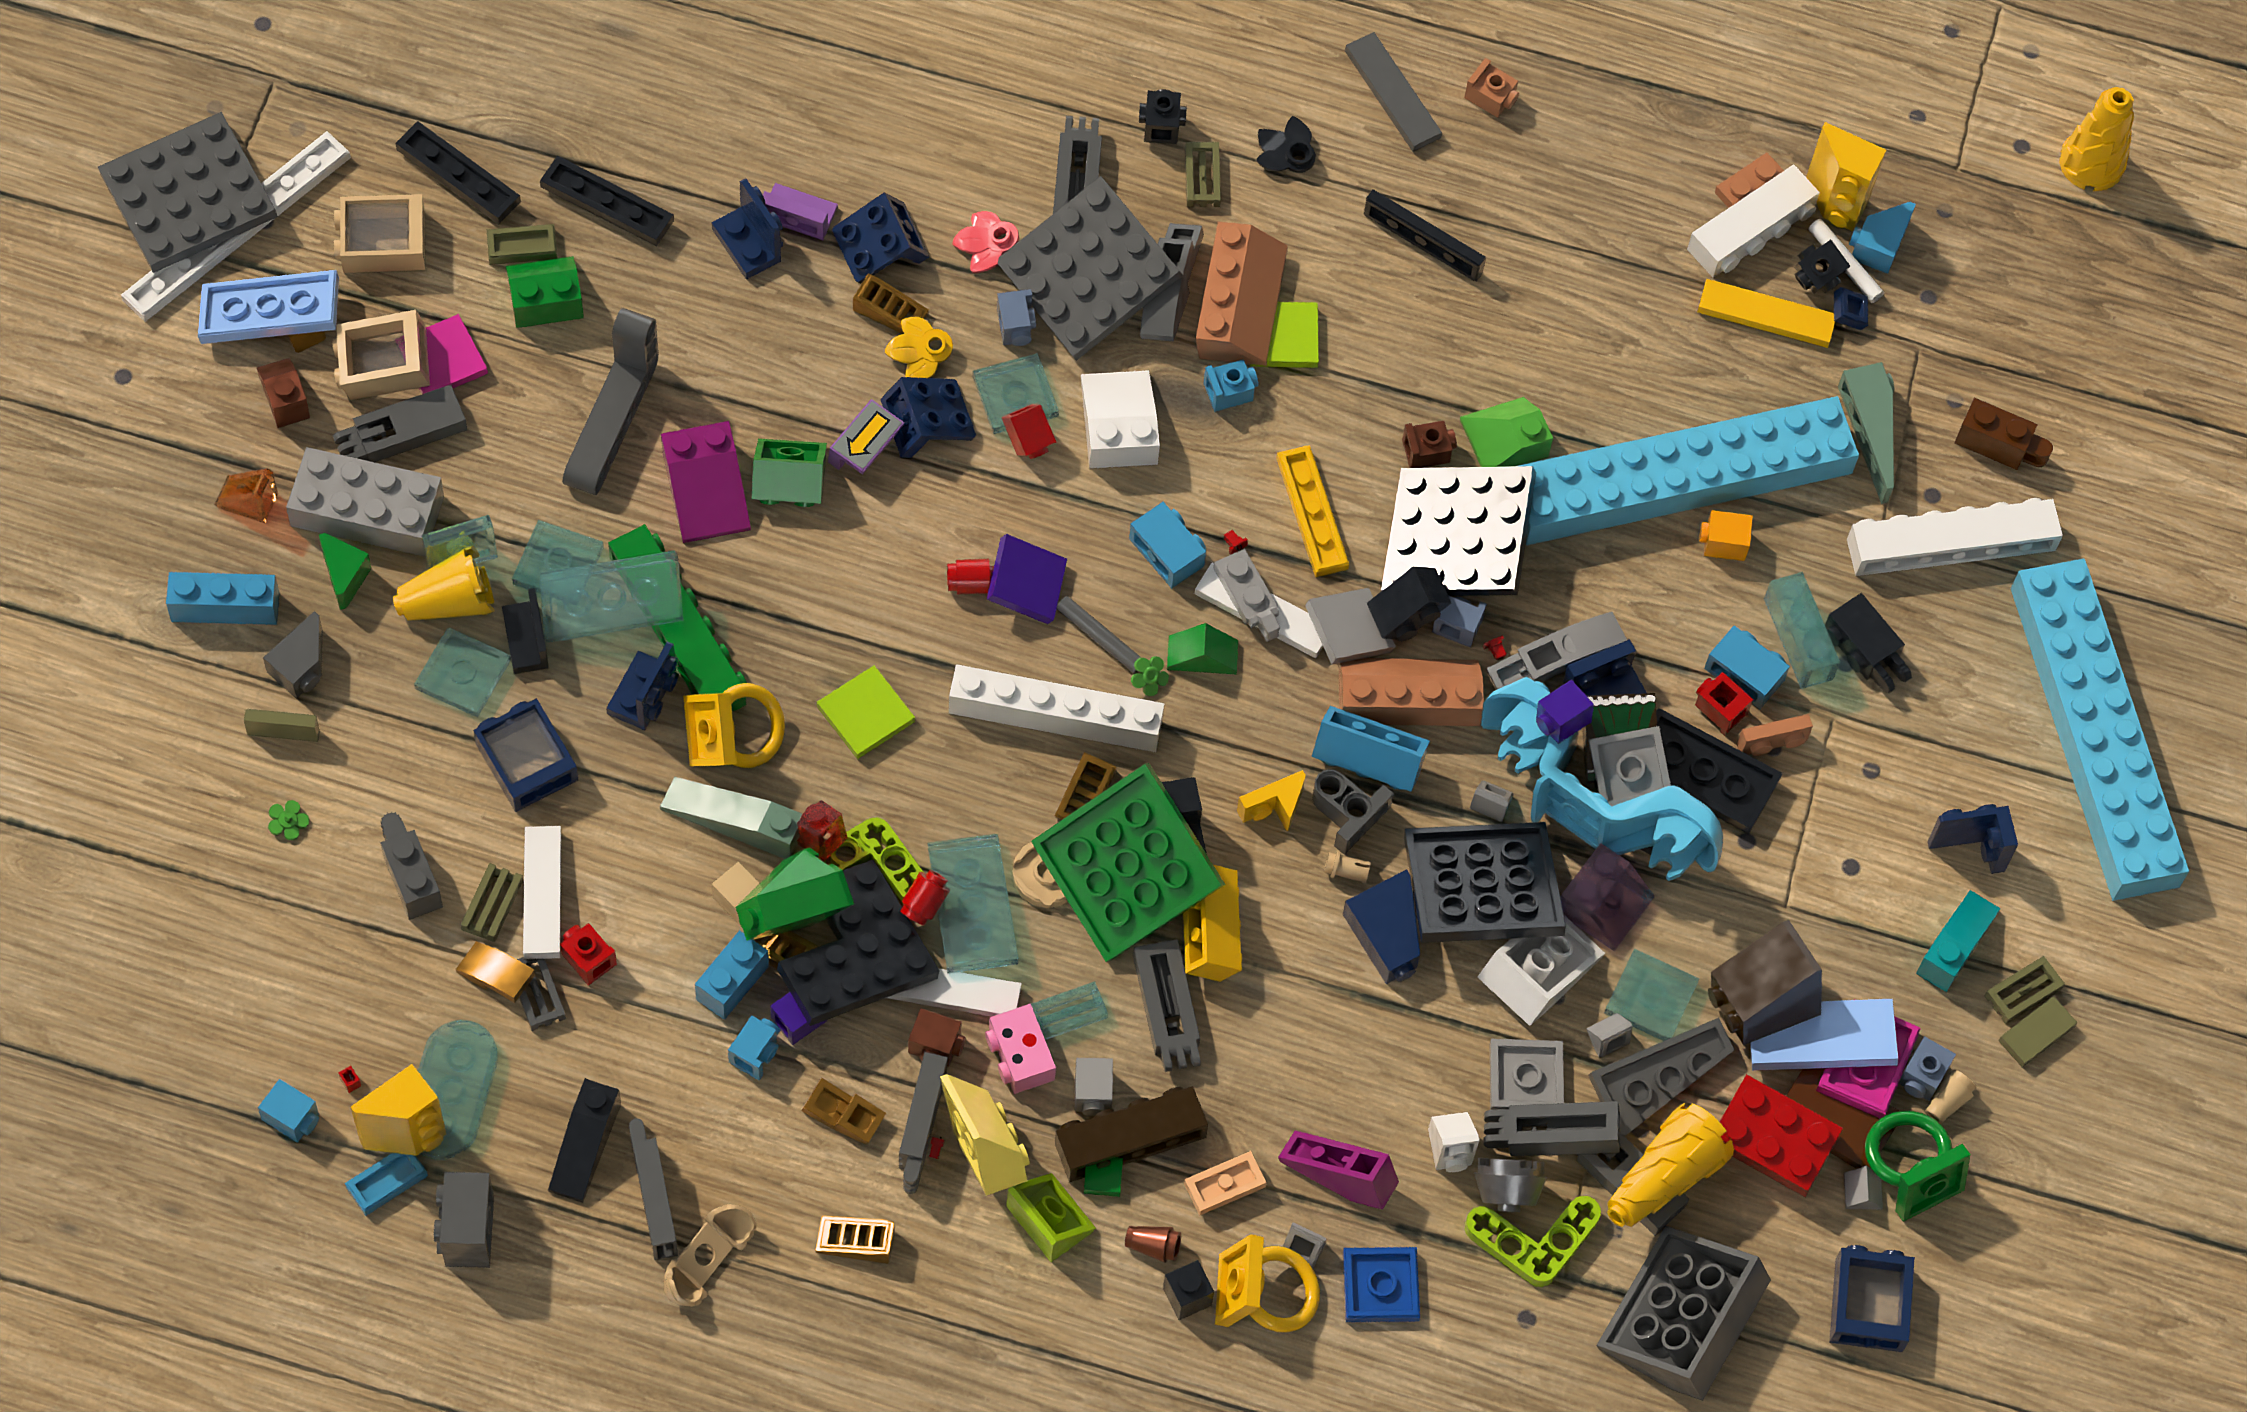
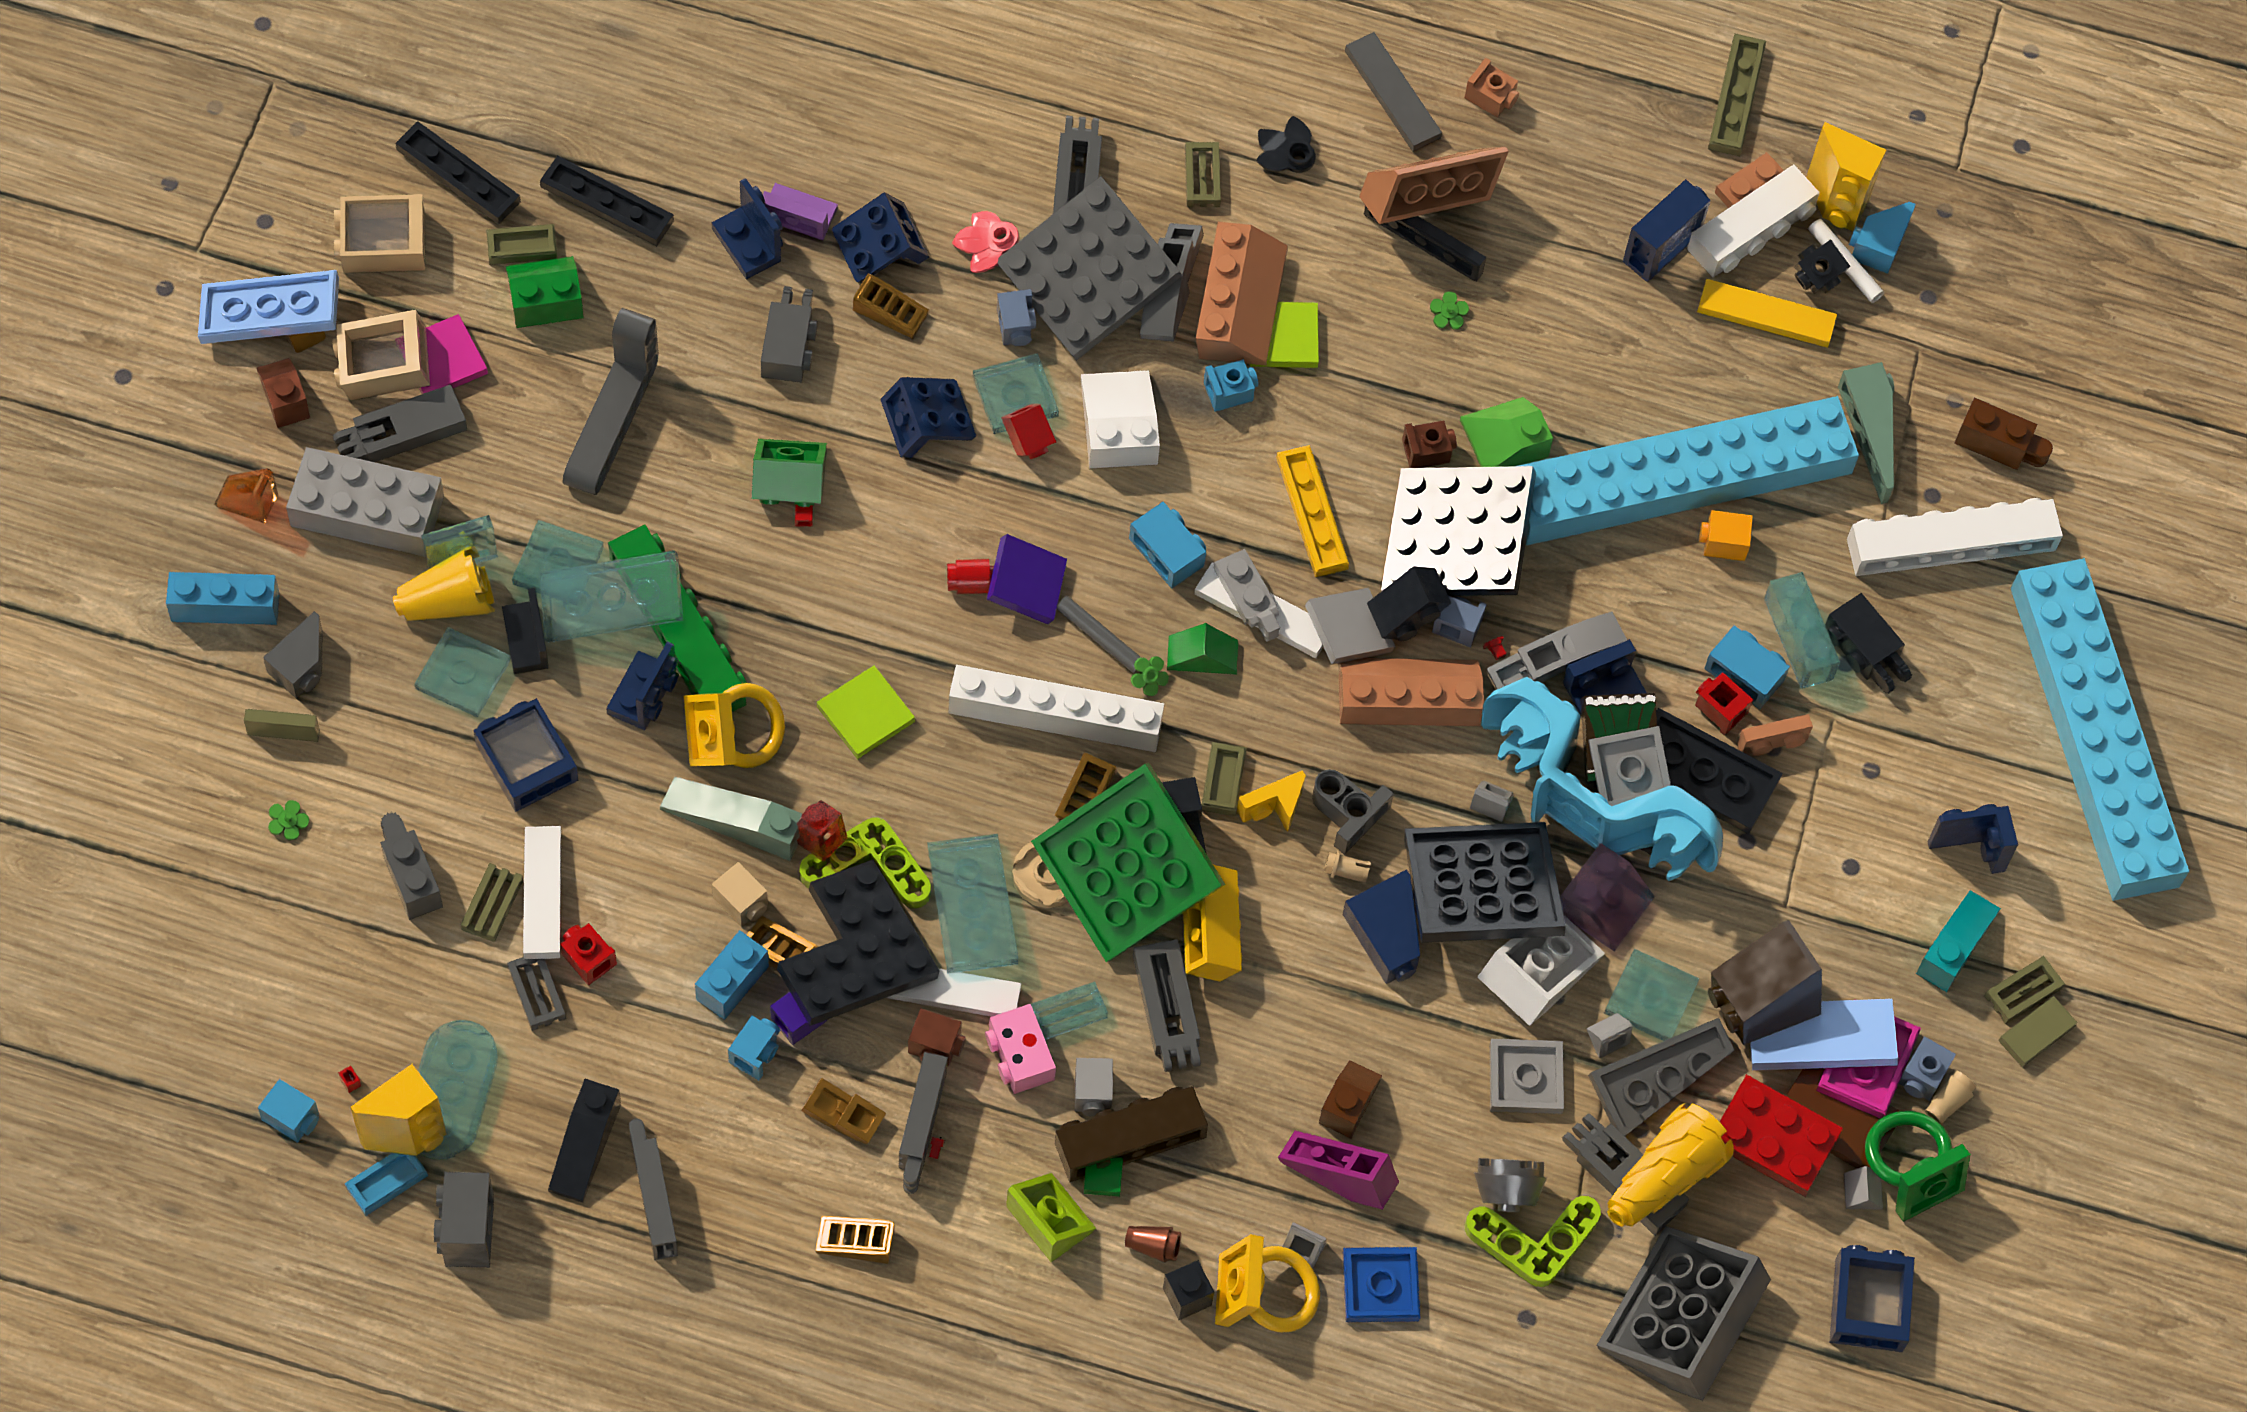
dark grey plate [98,112,278,273] -> none
white tile [121,131,351,322] -> none
green slope [319,533,372,610] -> none
slope [455,941,535,1003] -> none
magenta slope [661,421,751,543] -> none
tan piece [664,1204,757,1307] -> none
green slope [735,848,854,941] -> none
panel [828,399,904,474] -> none
yellow plate [885,317,953,378] -> none
red brick [900,870,950,926] -> none
light yellow slope [940,1074,1030,1196] -> none
black brick [1139,89,1187,144] -> none
light nougat plate [1184,1151,1267,1216] -> none
red piece [1224,530,1248,555] -> none
dark azure brick [1311,706,1430,792] -> none
white slope [1428,1112,1479,1172] -> none
dark grey hinge [1484,1101,1620,1157] -> none
dark purple brick [1536,680,1594,744] -> none
dark blue tile [1834,287,1868,330] -> none
yellow cone [2059,87,2134,192] -> none
none -> dark grey hinge [761,286,818,383]
none -> red piece [795,505,813,527]
none -> olive tile [1201,742,1247,816]
none -> reddish brown slope [1319,1060,1382,1139]
none -> nougat slope [1359,147,1509,224]
none -> bright green plant [1430,291,1469,329]
none -> dark blue window [1623,179,1711,283]
none -> olive tile [1708,33,1766,157]

